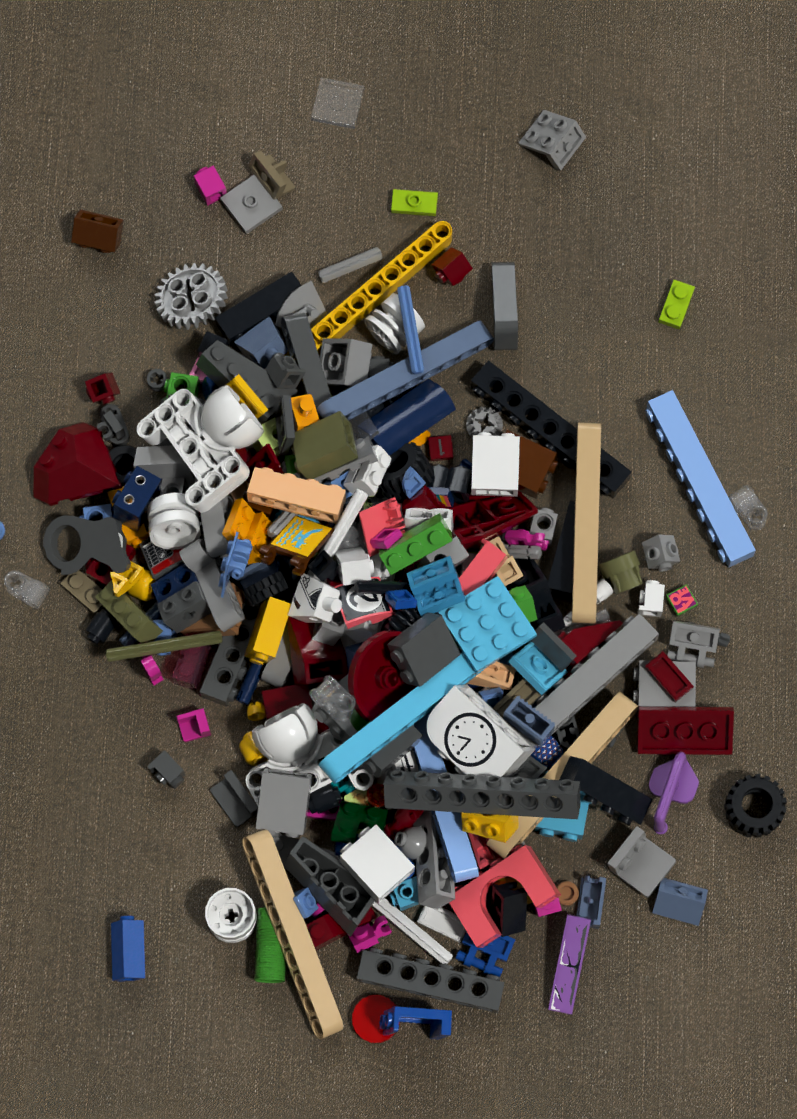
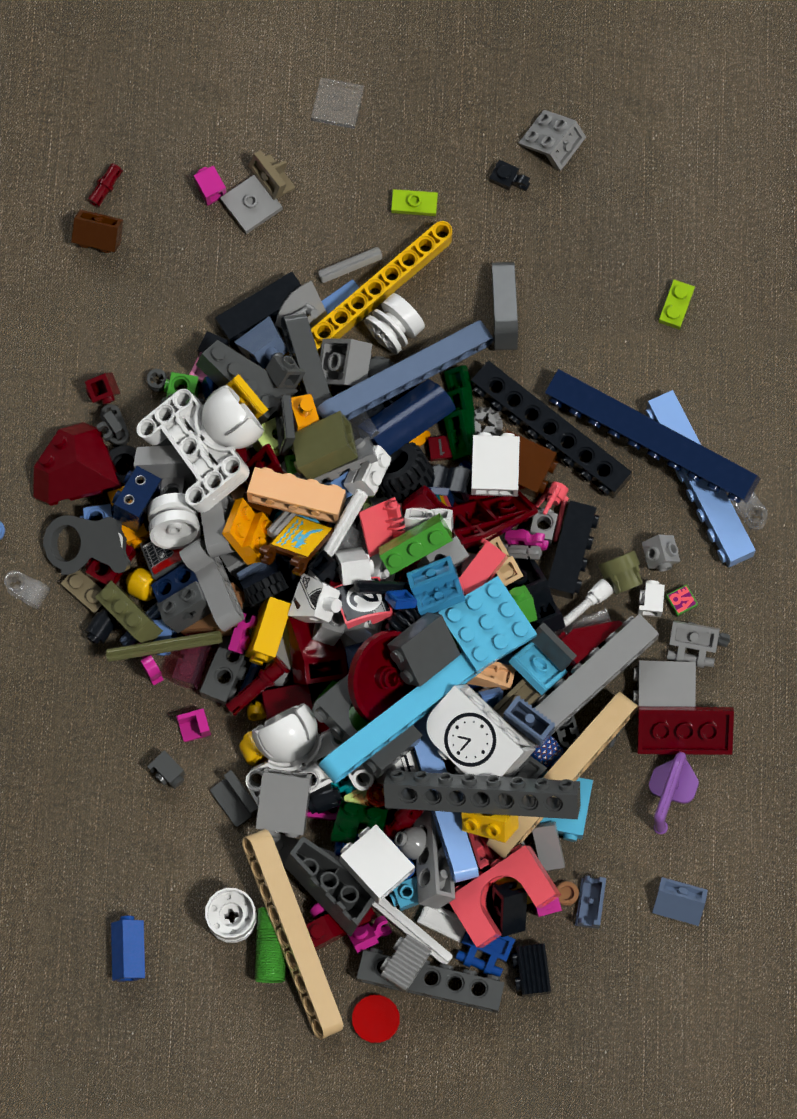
yellow slope [110,561,145,597] -> none
light grey gear [154,263,228,330] -> none
medium blue hinge [218,532,253,598] -> none
medium blue bracket [293,887,318,919] -> none
clear piece [309,675,356,722] -> none
dark pink tile [370,528,403,549] -> none
blue panel [379,1006,452,1040] -> none
medium blue axle [397,285,424,374] -> none
medium blue tile [402,466,426,499] -> none
dark red brick [431,247,473,286] -> none
medium lavender tile [548,914,591,1014] -> none
black brick [559,756,653,826] -> none
tan beam [572,423,601,624] -> none
light grey bracket [608,826,676,898] -> none
dark red tile [645,651,694,703] -> none
black tyre [724,774,787,838] -> none
none -> dark red pin [87,163,123,208]
none -> dark red pin [225,655,290,716]
none -> dark pink plate [228,613,258,655]
none -> medium blue sticker [322,280,359,314]
none -> light grey brick [380,934,432,993]
none -> dark green slope [444,365,475,460]
none -> black plate [489,160,530,191]
none -> black brick [512,943,551,997]
none -> coral plant [524,481,569,542]
none -> light grey tile [532,822,565,871]
none -> dark blue brick [545,369,761,504]

